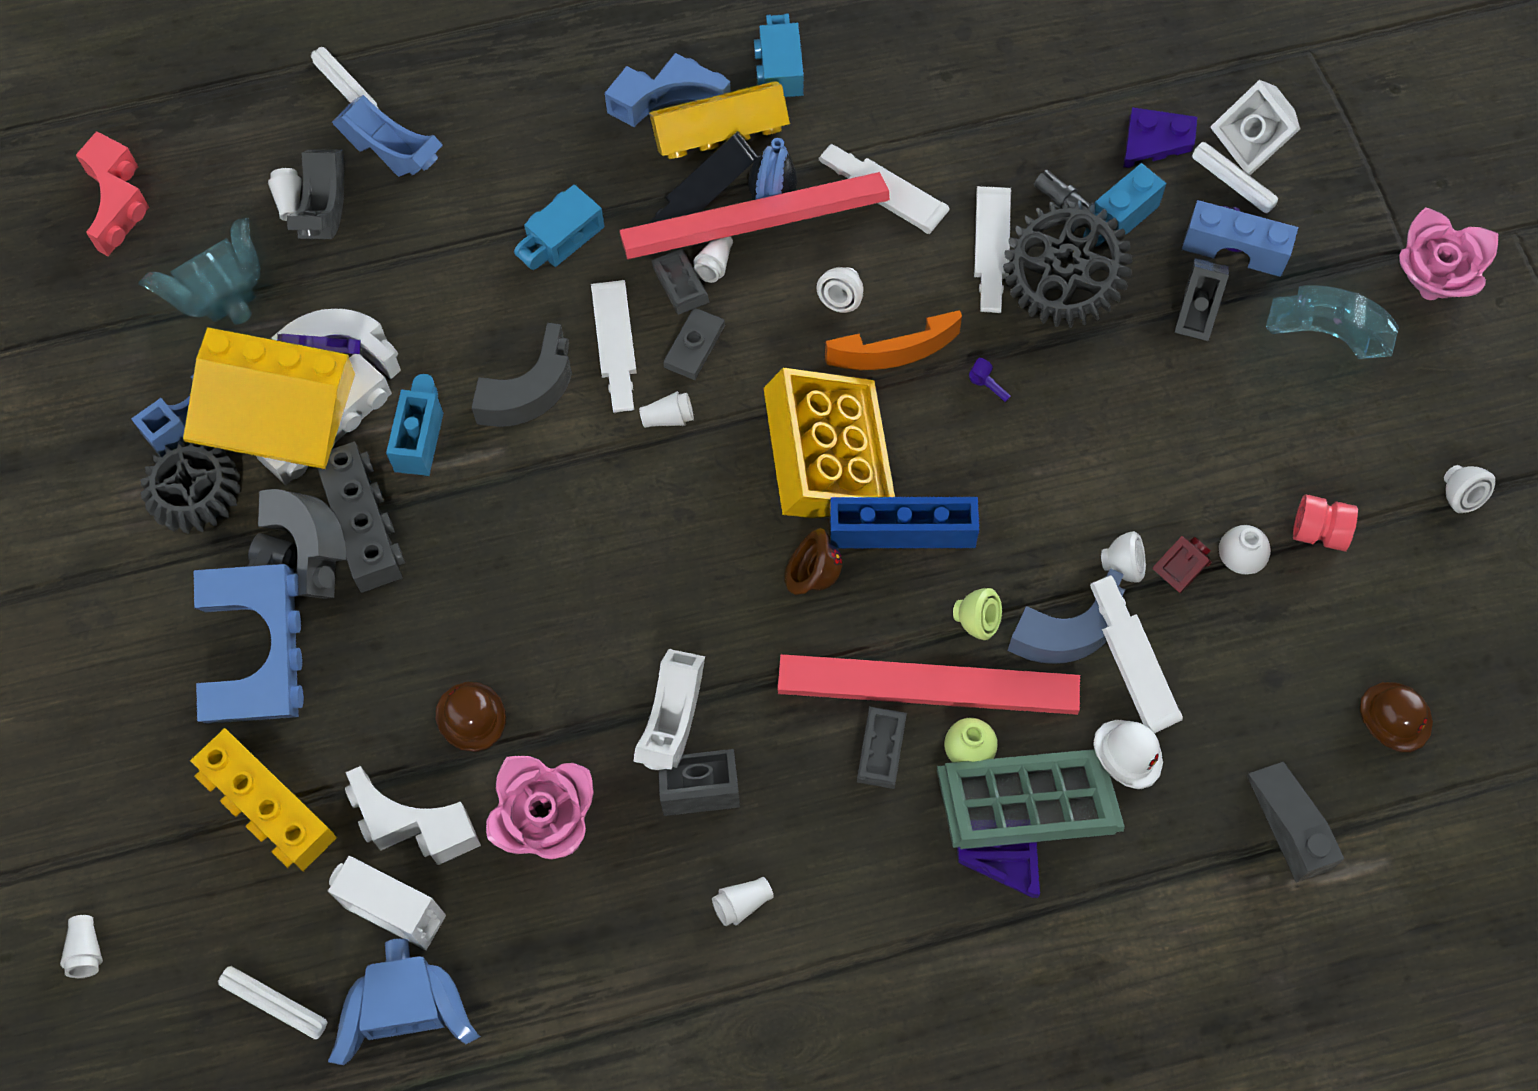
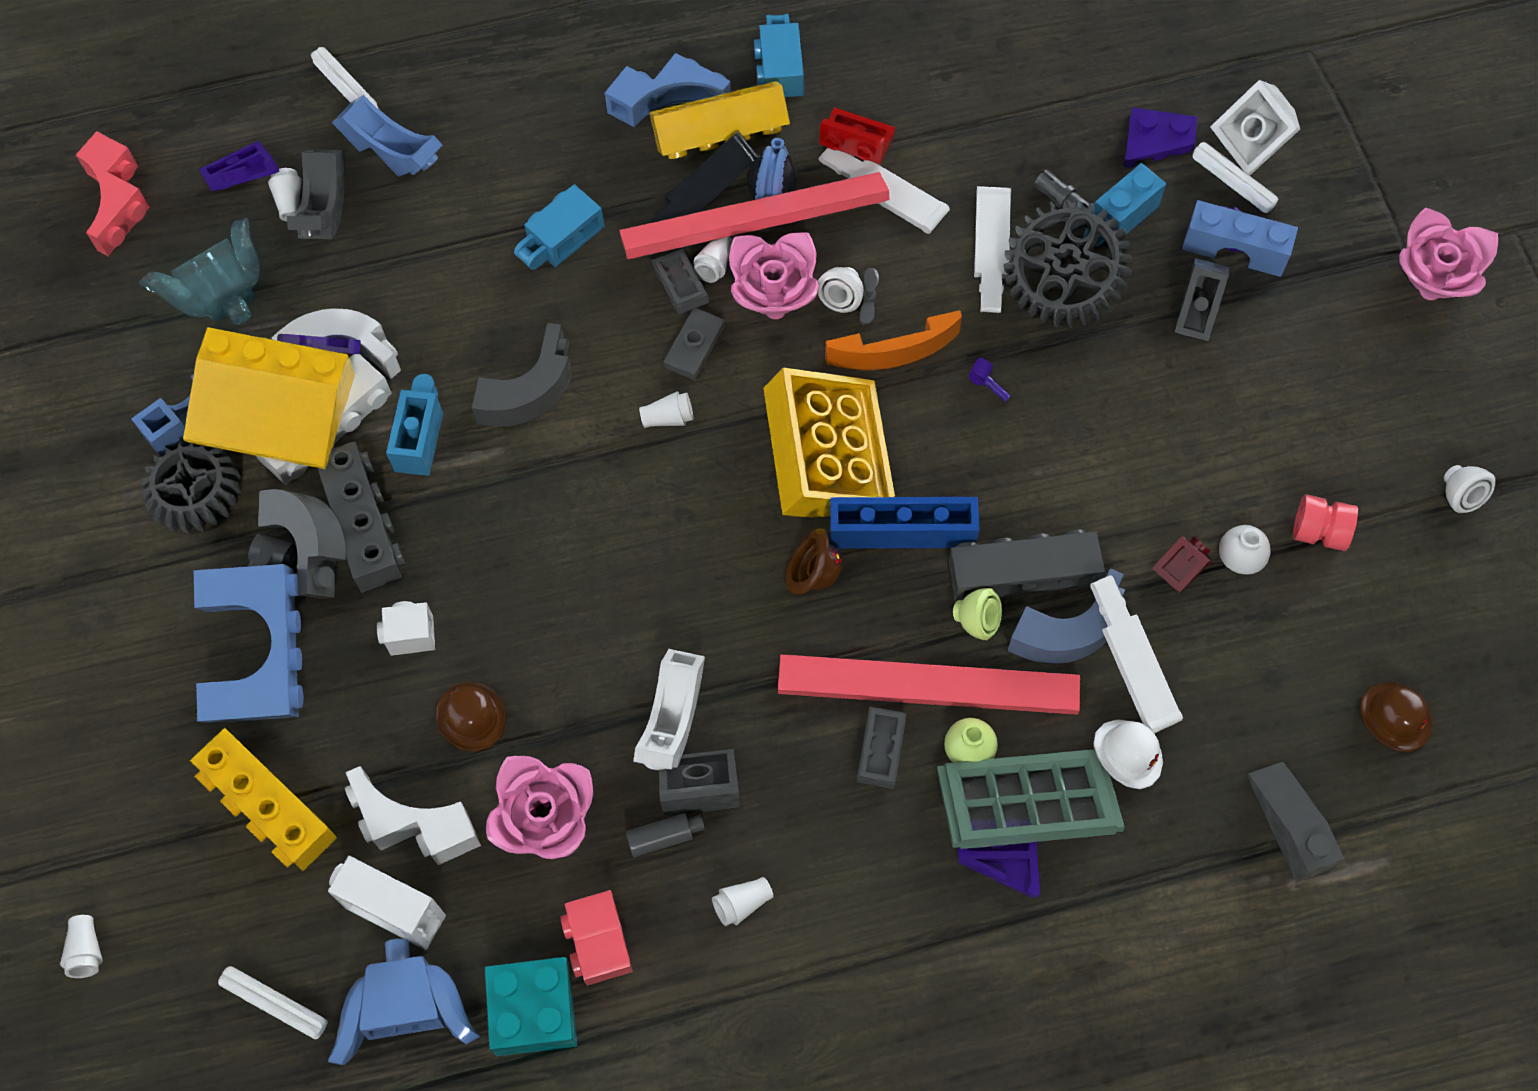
white piece [591,280,637,413] -> none
white brick [1101,531,1146,582] -> none
clear light blue arch [1266,285,1399,359] -> none
none -> dark purple wing [199,140,279,191]
none -> white brick [377,601,435,656]
none -> teal brick [485,957,577,1056]
none -> coral brick [560,890,633,986]
none -> dark grey cylinder [625,813,705,858]
none -> bright pink brick [729,233,819,319]
none -> red bracket [819,107,895,165]
none -> dark grey piece [859,267,879,326]
none -> dark grey brick [948,530,1105,602]

